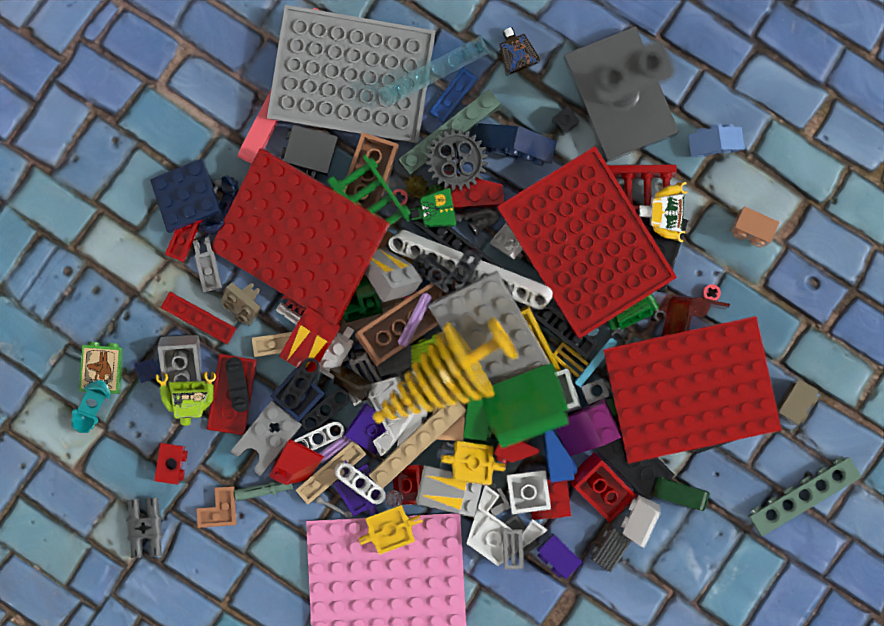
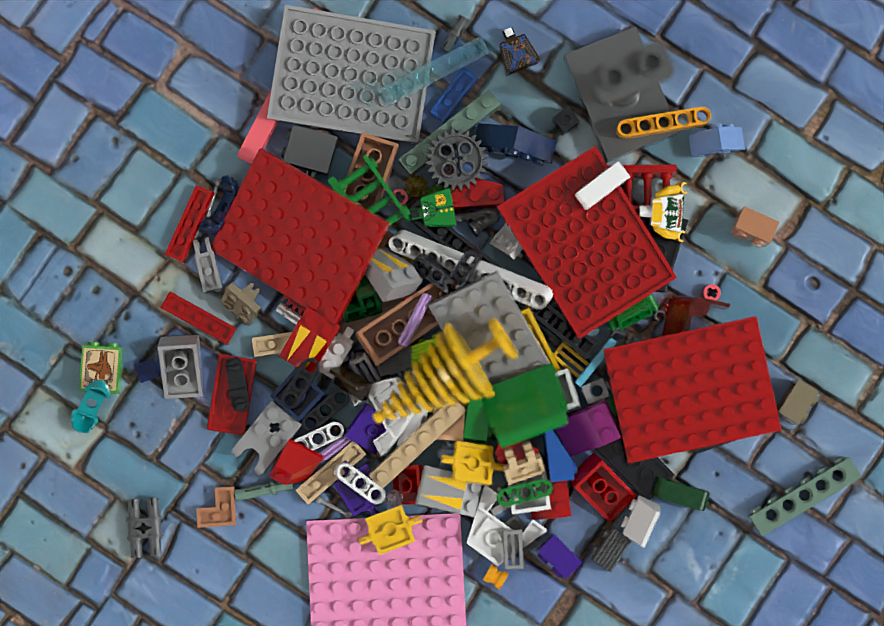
dark blue plate [150,158,221,233] -> none
red brick [154,443,188,485] -> none
lime torso [156,371,216,426] -> none
none -> dark grey pin [440,15,470,54]
none -> light orange wheel [483,564,509,590]
none -> green beam [497,479,552,506]
none -> tan plate [503,441,545,485]
none -> white beam [575,161,630,210]
none -> light orange beam [616,107,711,139]

